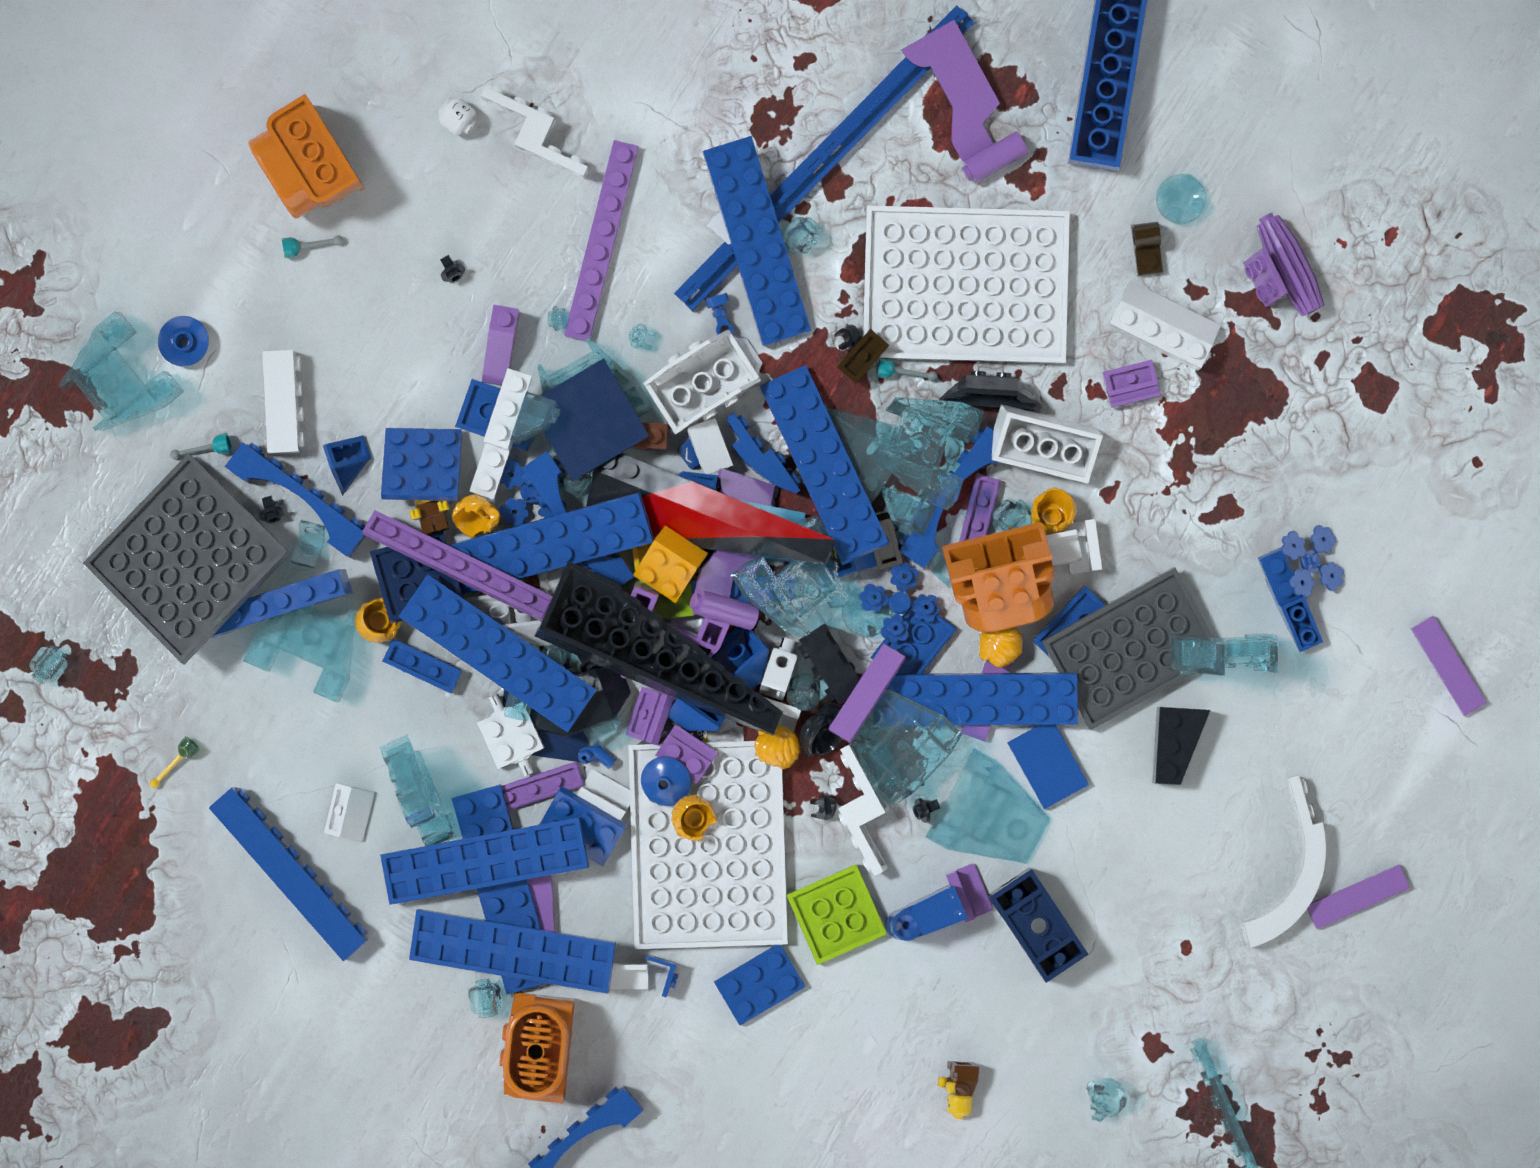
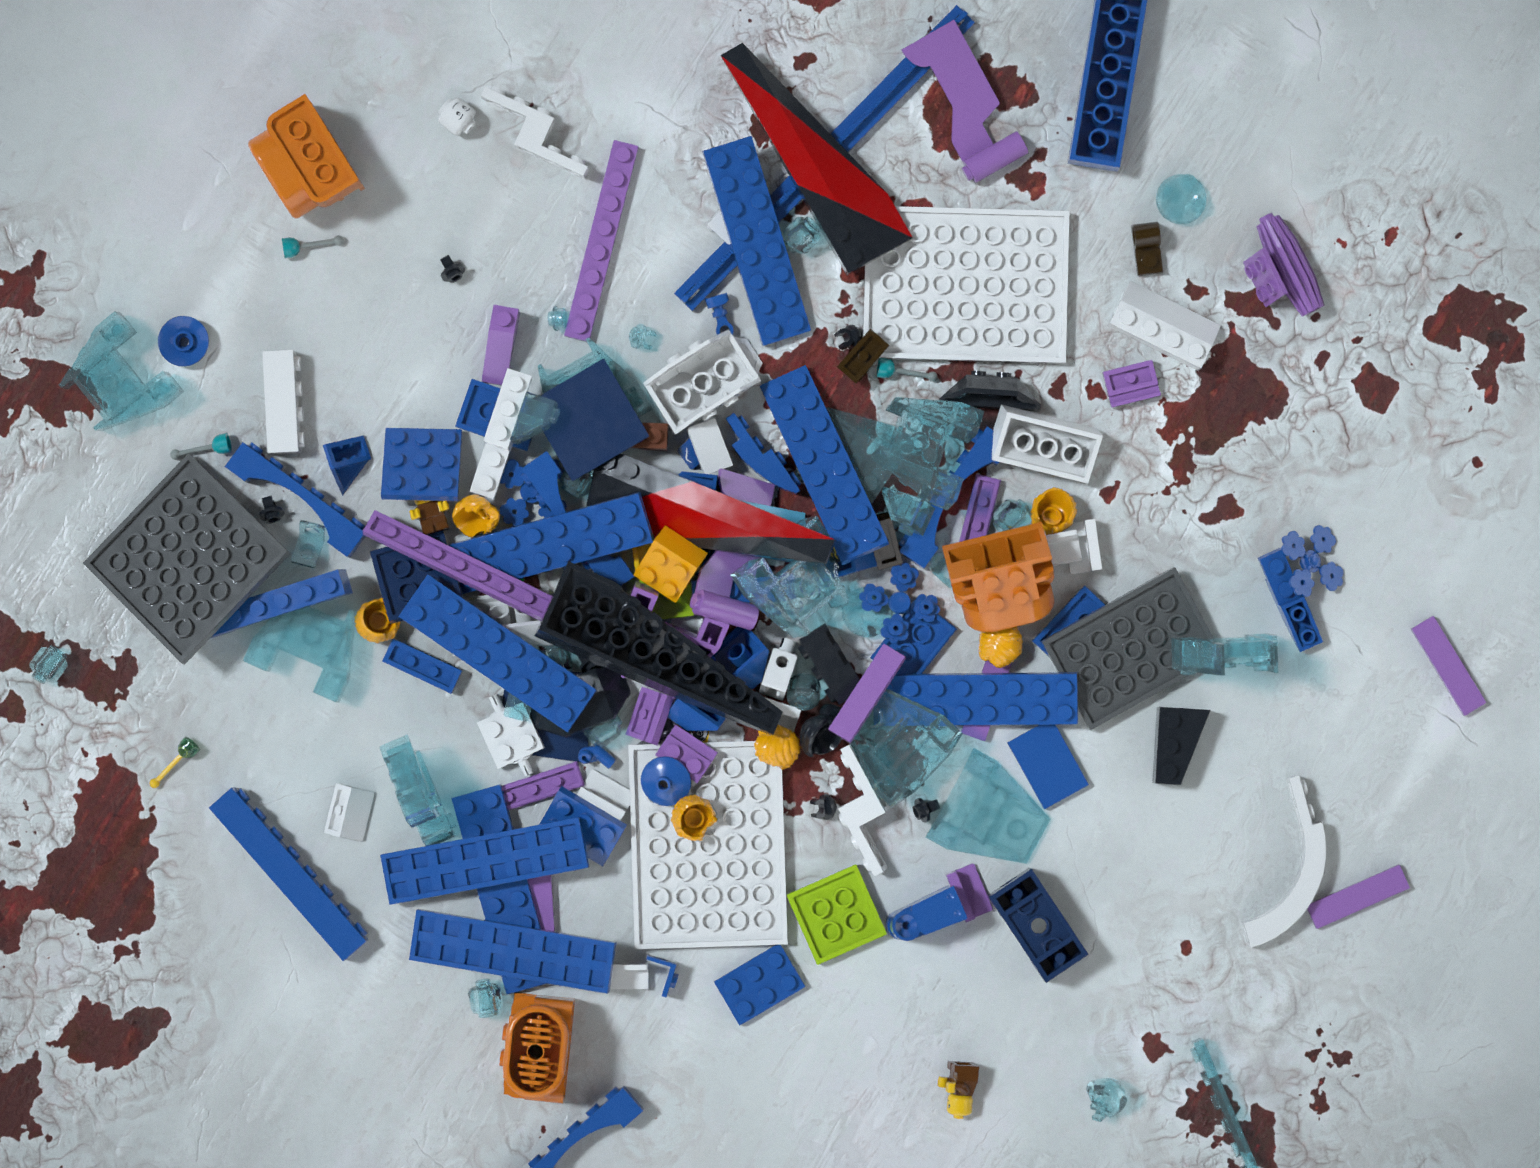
none -> wedge [720,43,913,276]

